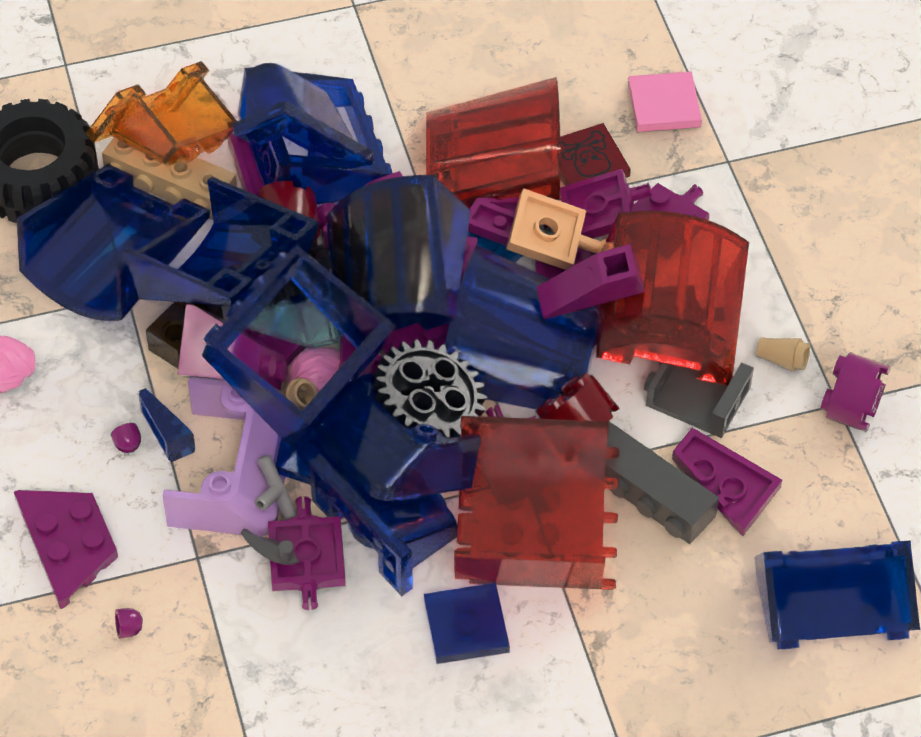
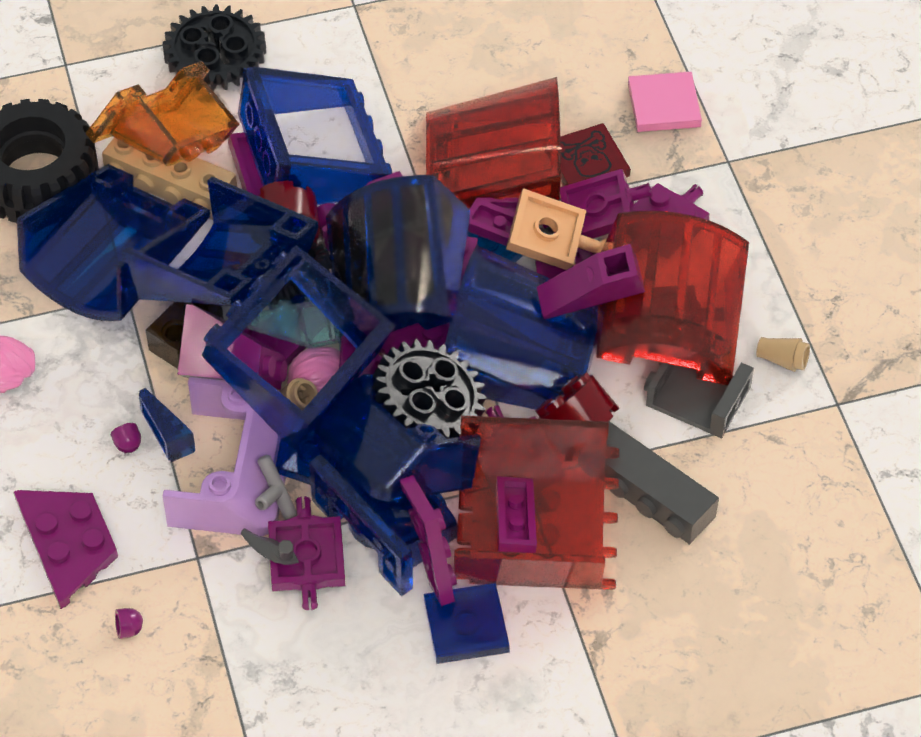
clear blue windscreen [234,63,373,183] -> none
magenta wing [672,427,782,536] -> none
clear blue windscreen [754,540,920,650] -> none
magenta brick [820,352,890,432] -> none
none -> black gear [162,4,267,91]
none -> magenta wing [400,475,457,606]
none -> magenta plate [496,476,537,557]

